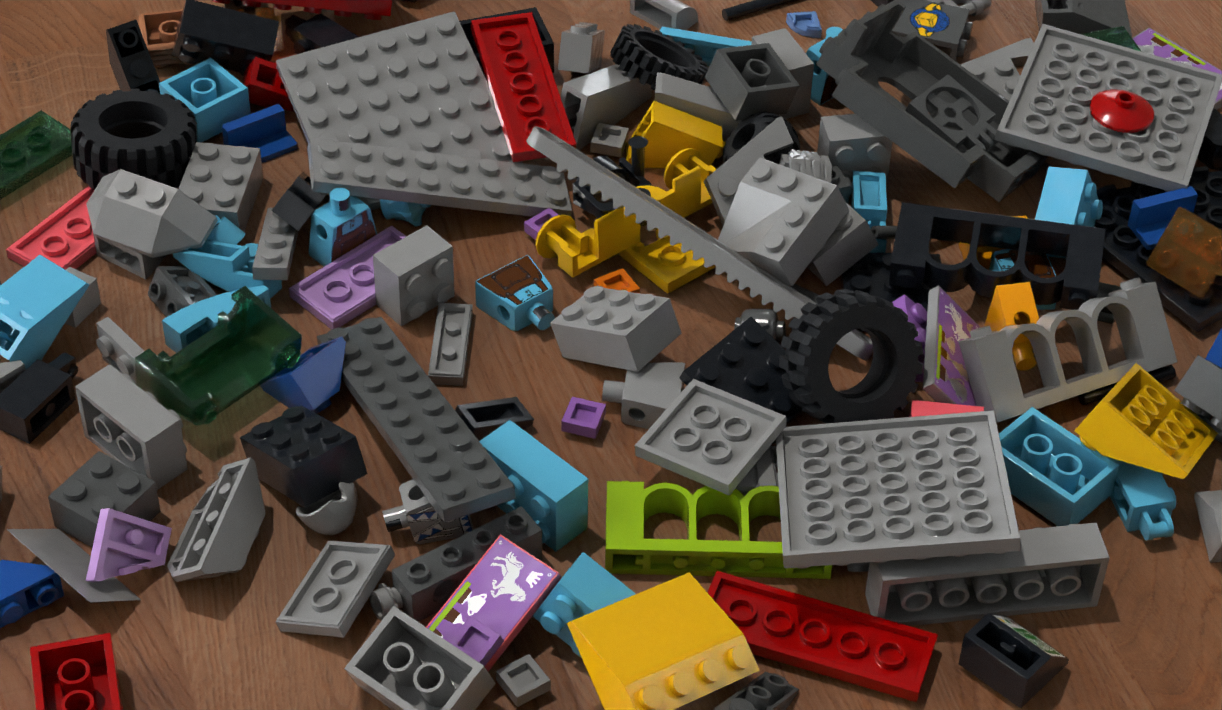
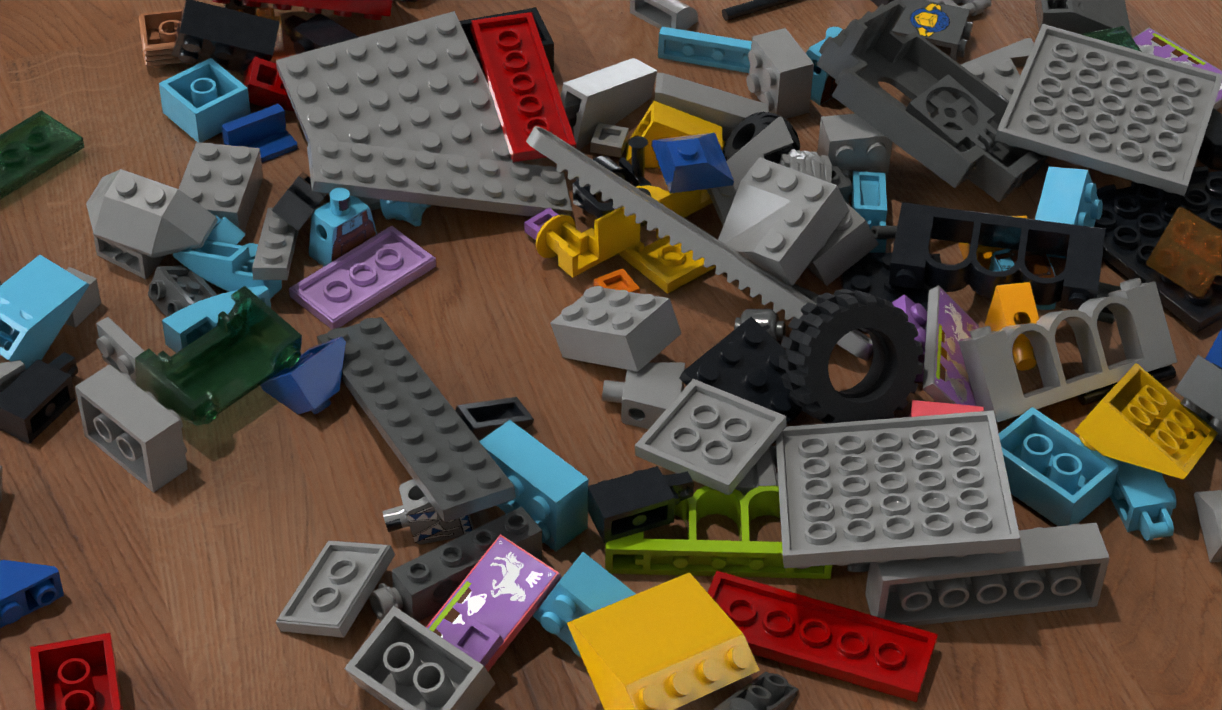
coral tile [6,186,96,270] -> none
light grey sticker [6,529,141,603] -> none
dark grey brick [48,451,161,547] -> none
black tyre [71,89,197,190] -> none
lavender wing [86,508,172,582] -> none
black slope [106,20,160,94] -> none
light grey wedge [167,457,266,582] -> none
black brick [240,405,368,508] -> none
light grey hair [296,482,358,535] -> none
light grey brick [373,225,455,326] -> none
light grey tile [428,303,473,386] -> none
torso [475,255,555,331] -> none
light grey plate [496,654,551,707] -> none
light grey brick [558,22,605,74] -> none
medium lavender plate [561,397,606,439] -> none
black tyre [610,24,709,90] -> none
dark grey brick [705,43,800,121] -> none
medium blue tile [786,11,822,38] -> none
black slope [958,613,1069,708] -> none
red dish [1090,89,1154,133] -> none
blue panel [1128,186,1205,250] -> none
none -> black hinge [587,466,694,543]
none -> blue slope [652,133,734,194]

